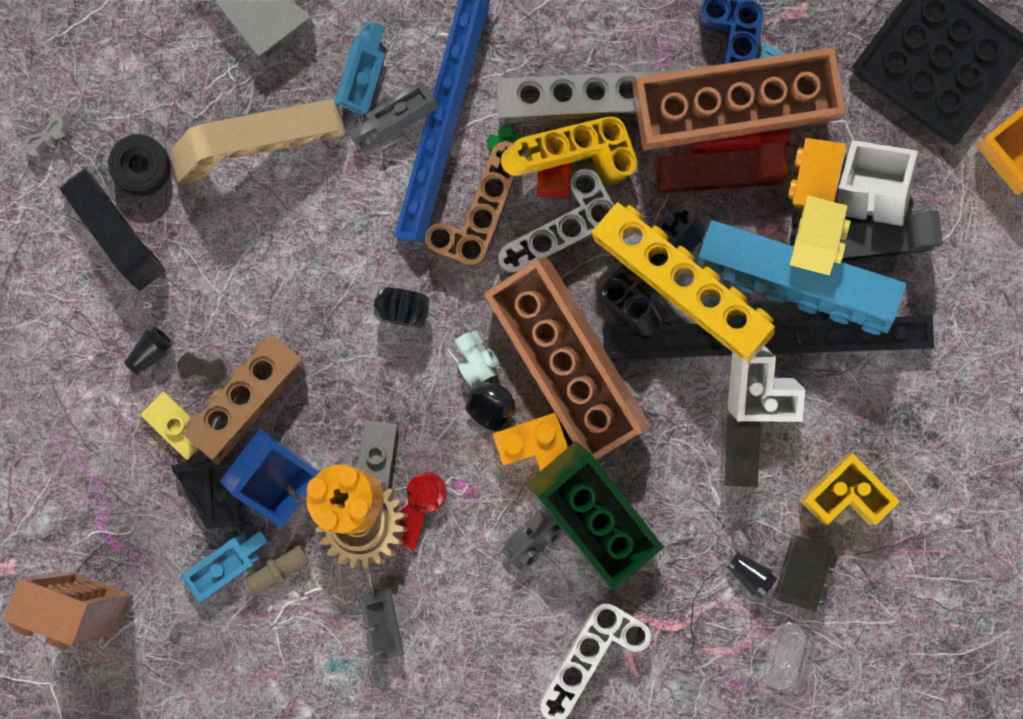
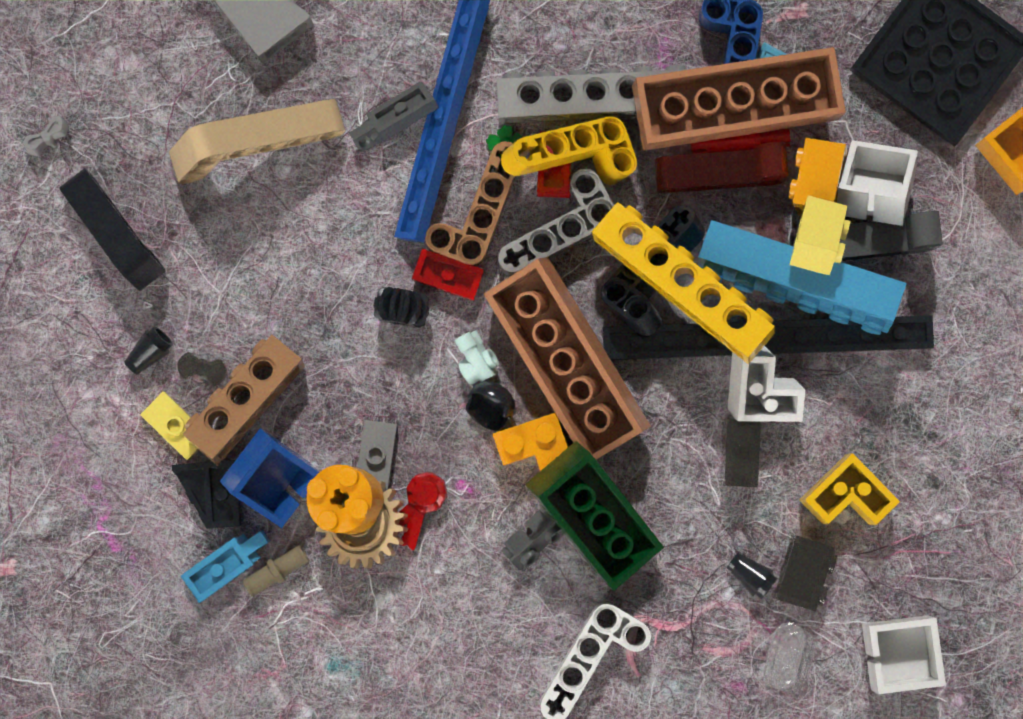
nougat brick [3,572,132,649] -> none
black tyre [108,134,171,196] -> none
dark azure hinge [335,22,385,115] -> none
dark grey hinge [359,589,404,662] -> none
none -> red plate [412,248,484,302]
none -> white piece [862,615,946,694]

